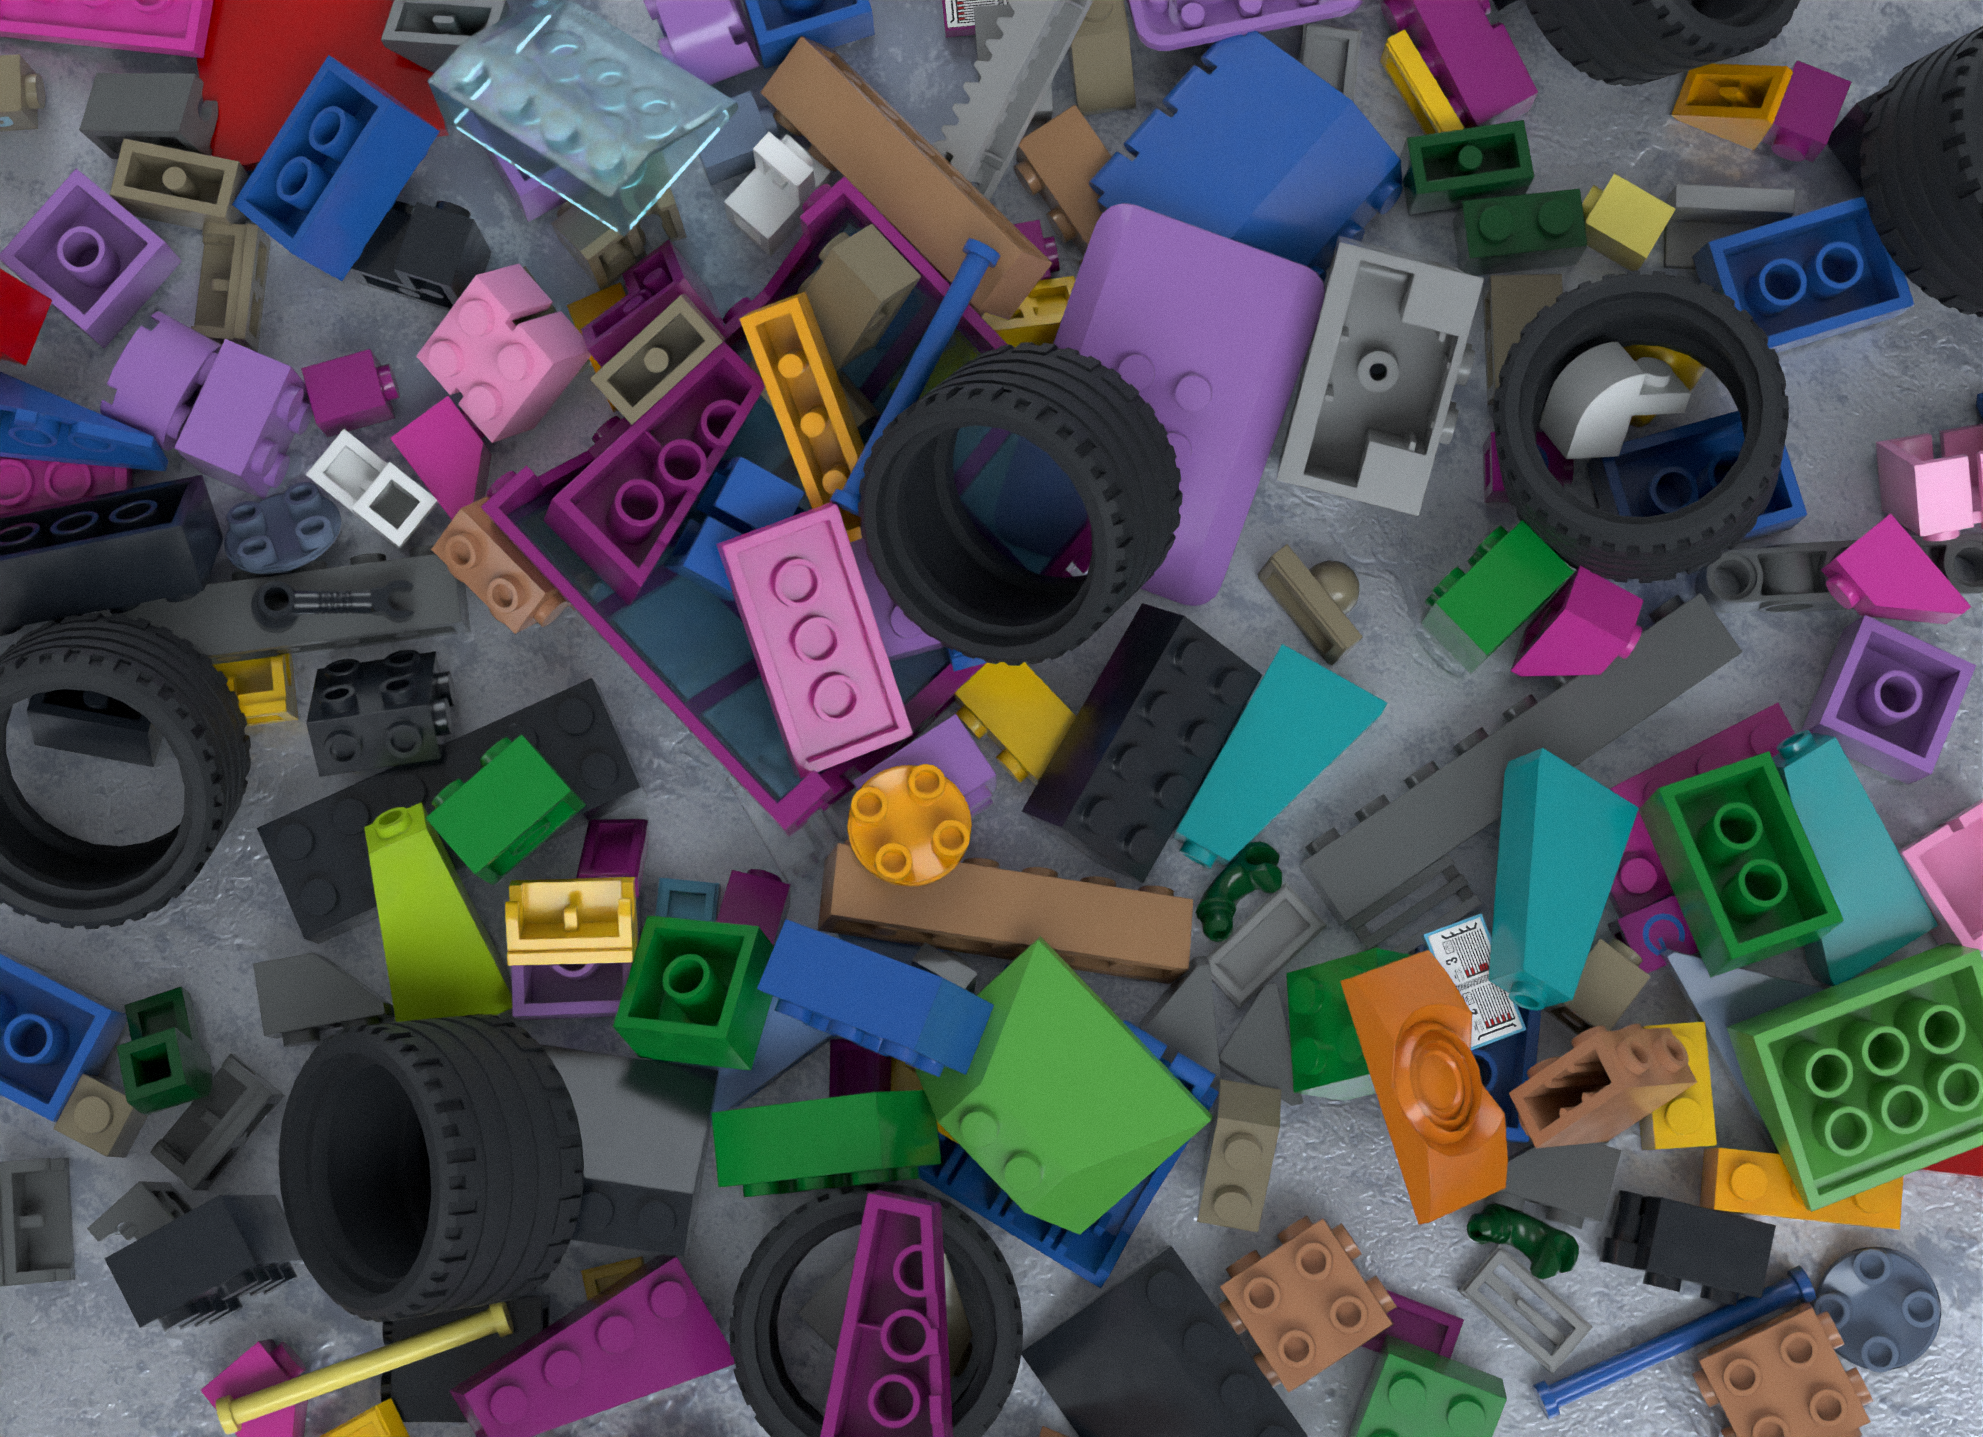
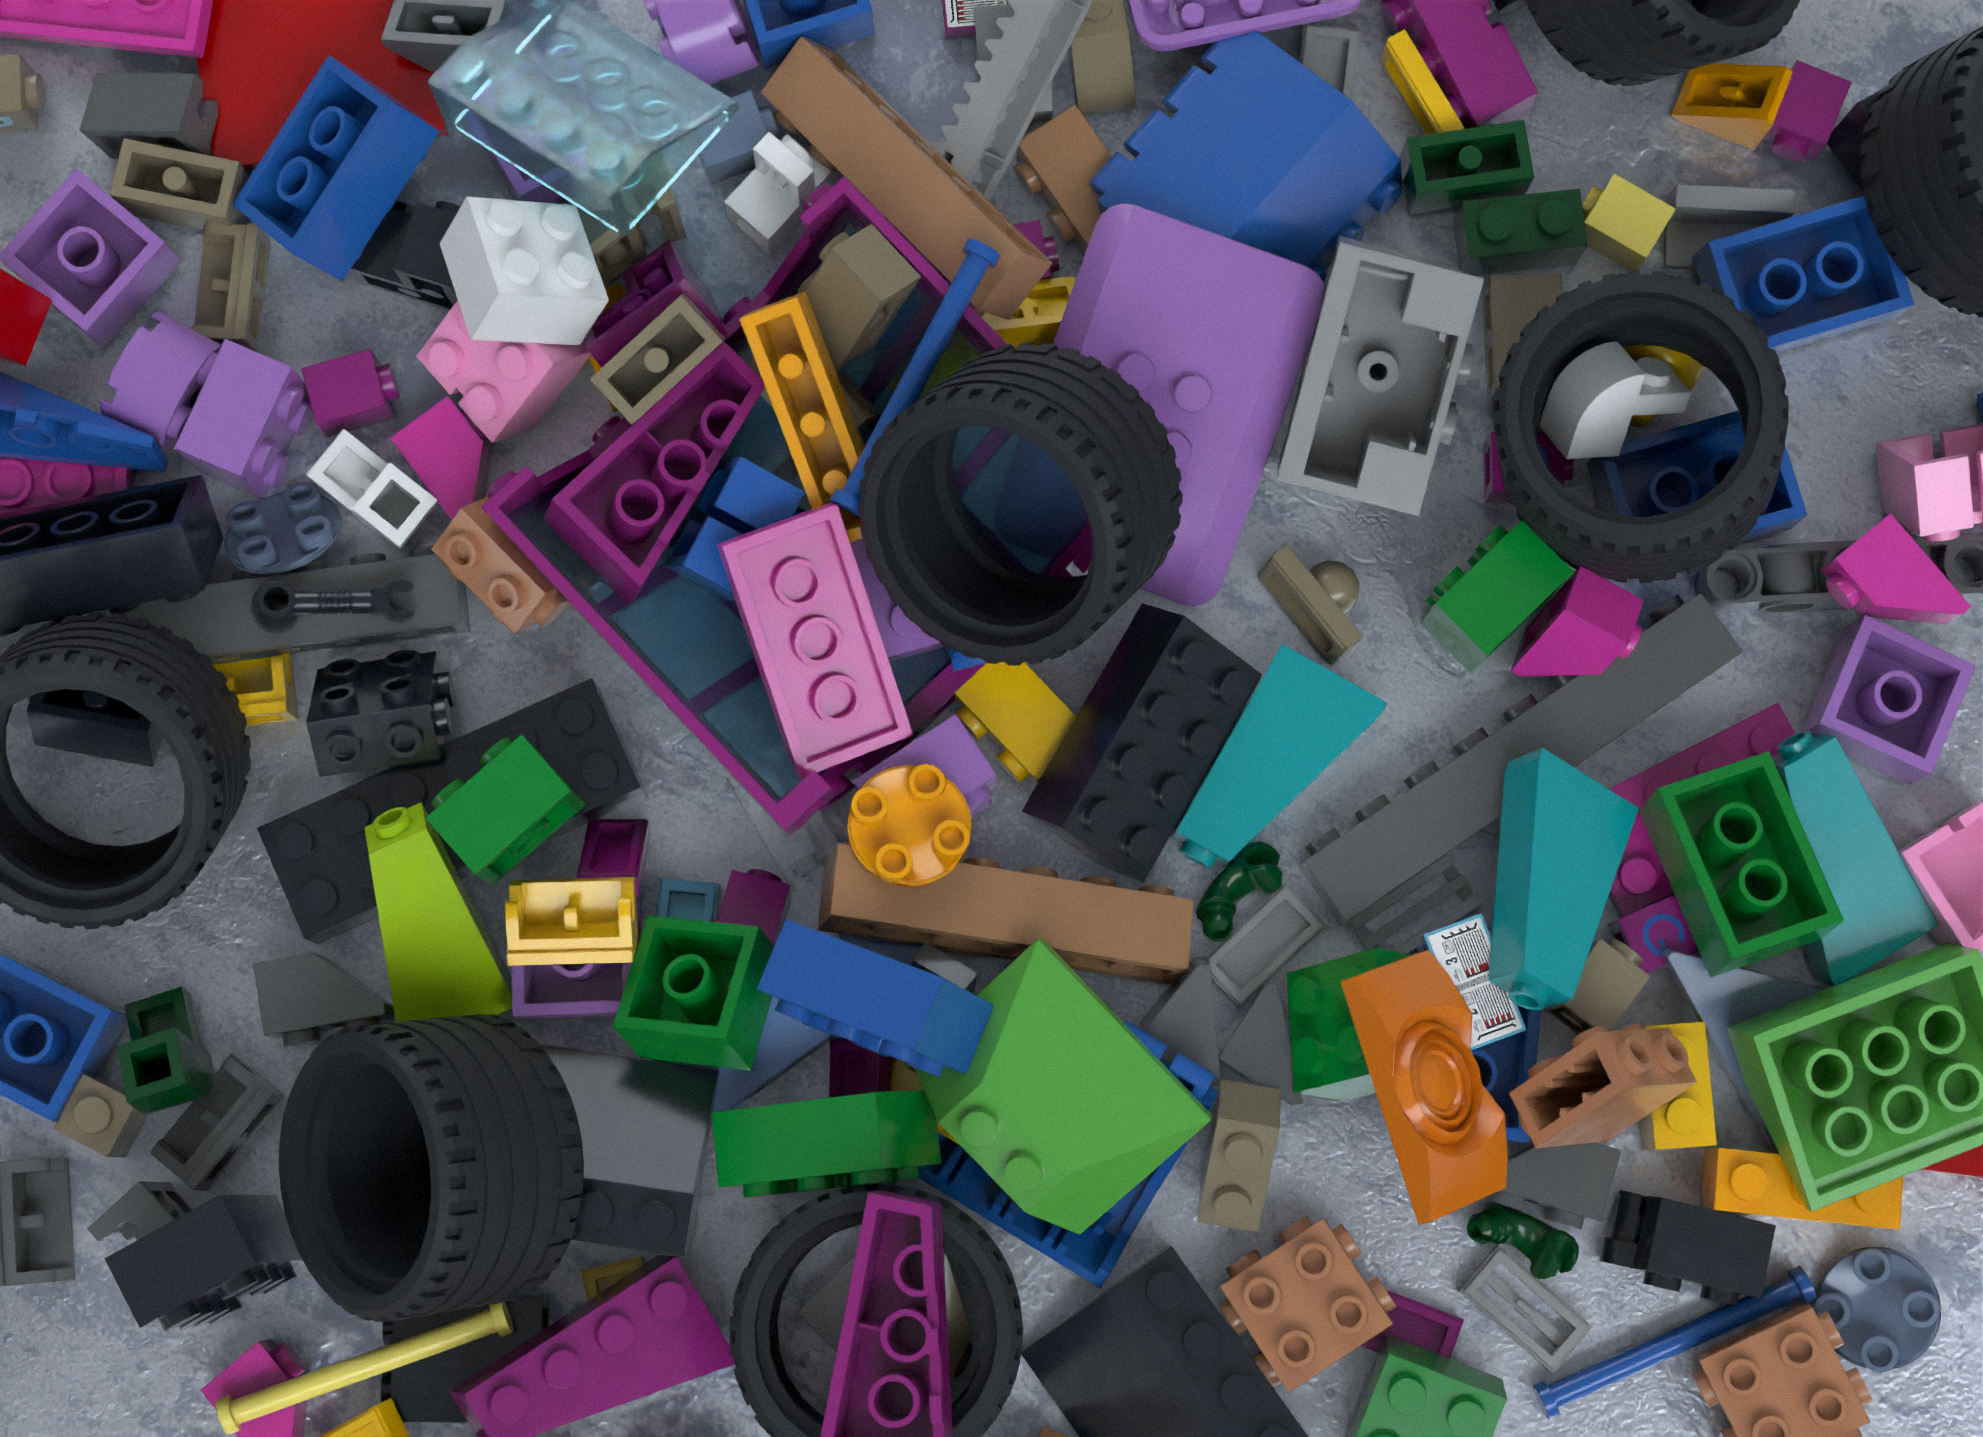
none -> white brick [440,197,609,345]

